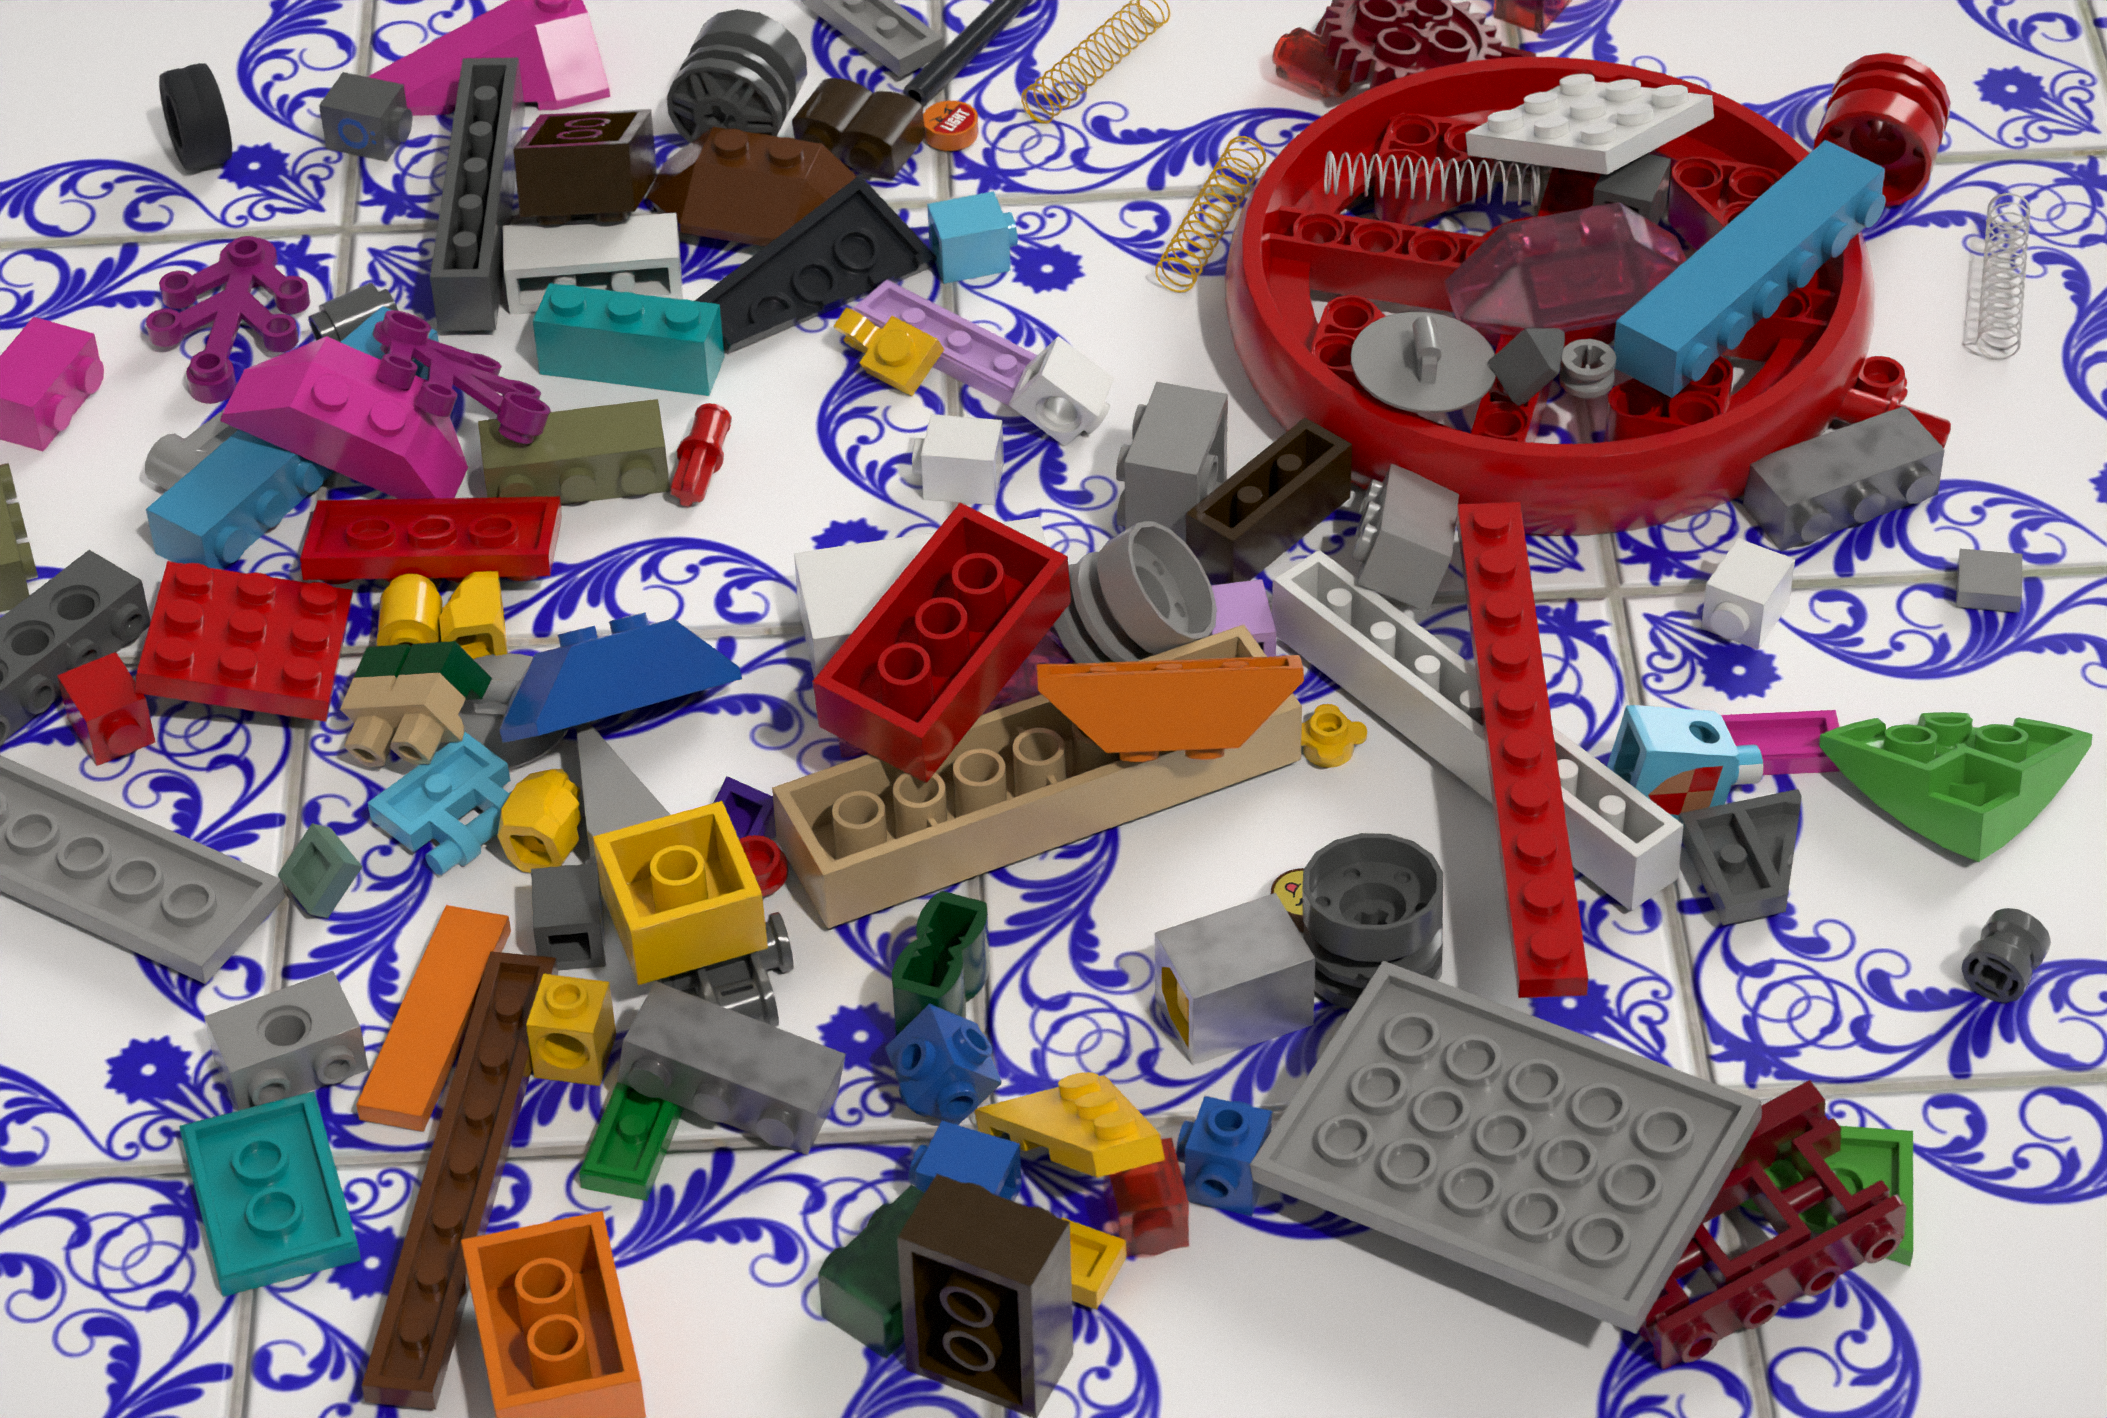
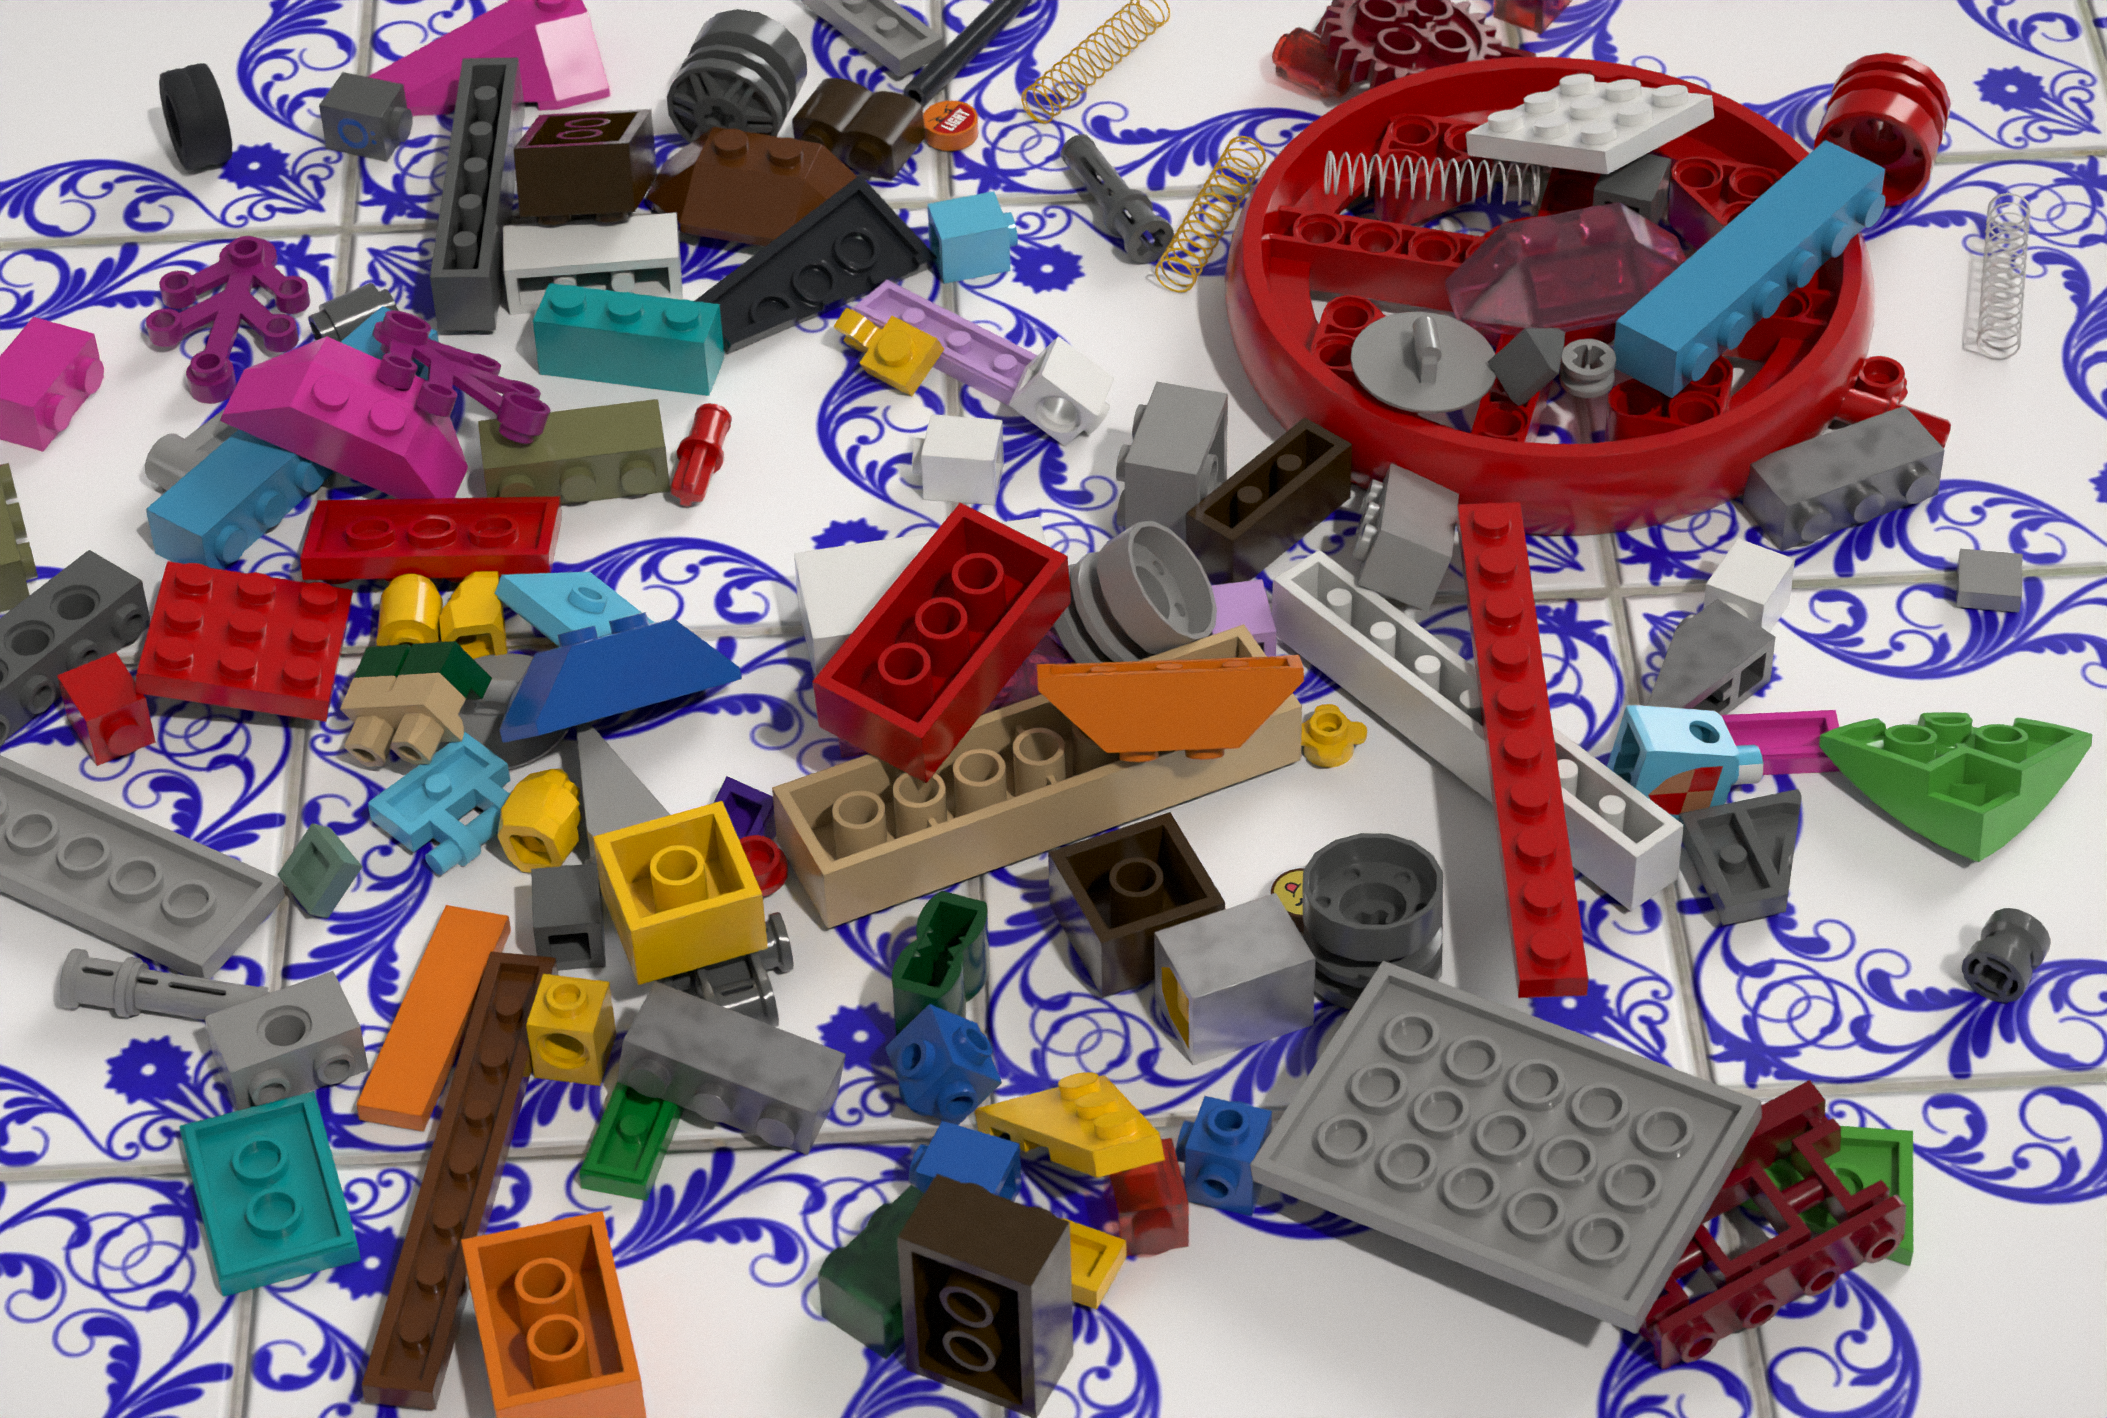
none -> light grey pin [60,948,270,1020]
none -> medium azure plate [495,572,655,647]
none -> dark brown brick [1048,812,1225,997]
none -> dark grey pin [1061,134,1174,264]
none -> flat silver slope [1647,599,1776,715]

